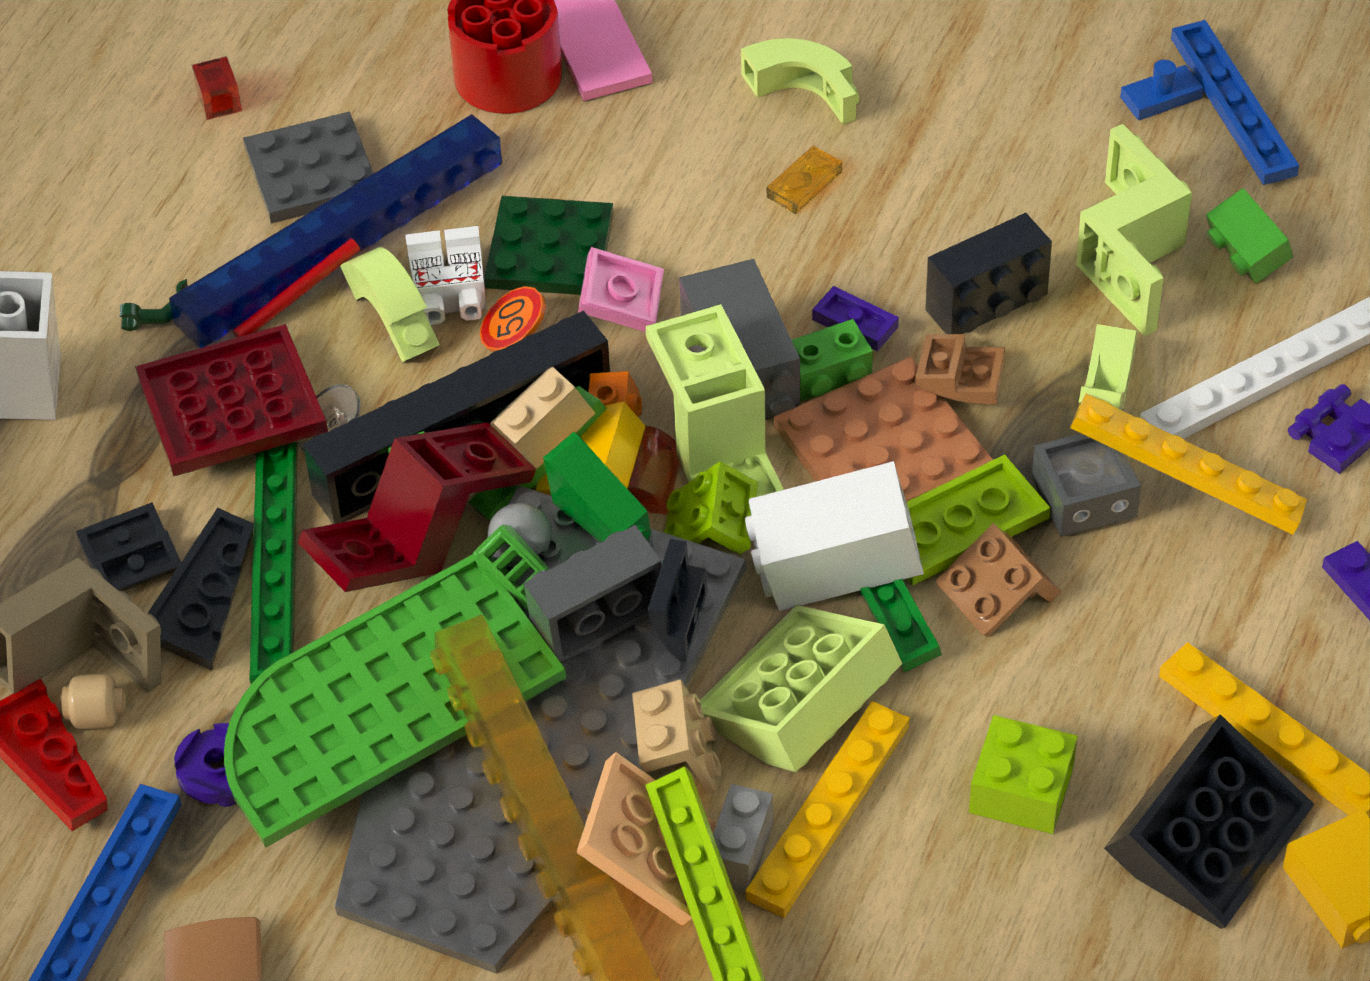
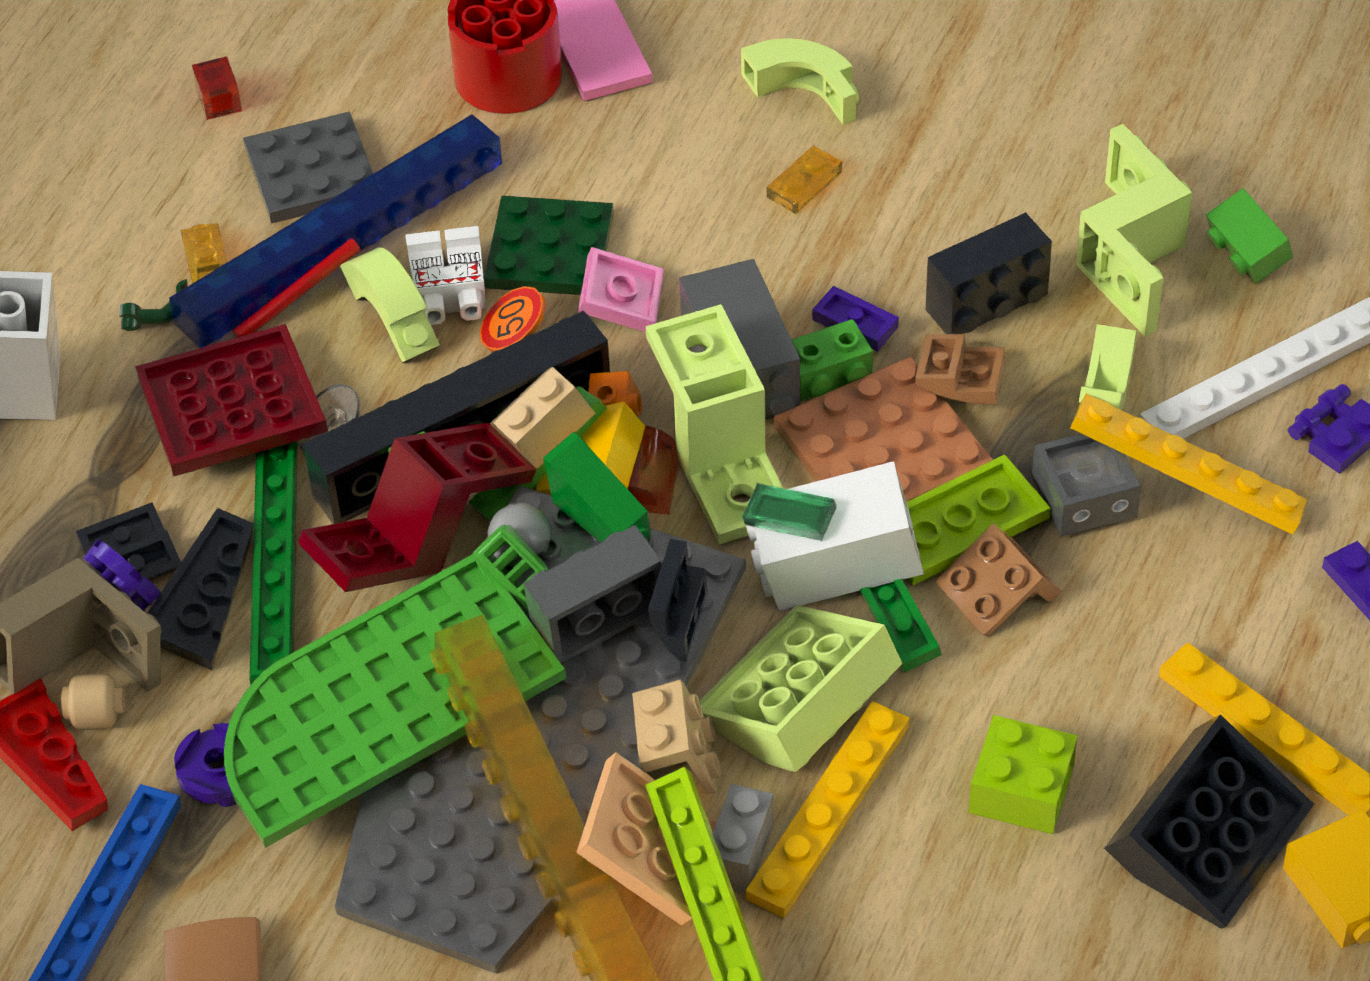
lime bracket [663,461,758,555] -> none
blue tile [1120,60,1204,121] -> none
blue plate [1171,20,1299,185] -> none
none -> dark purple plate [83,539,161,611]
none -> clear yellow plate [180,223,230,283]
none -> clear green tile [742,483,837,541]

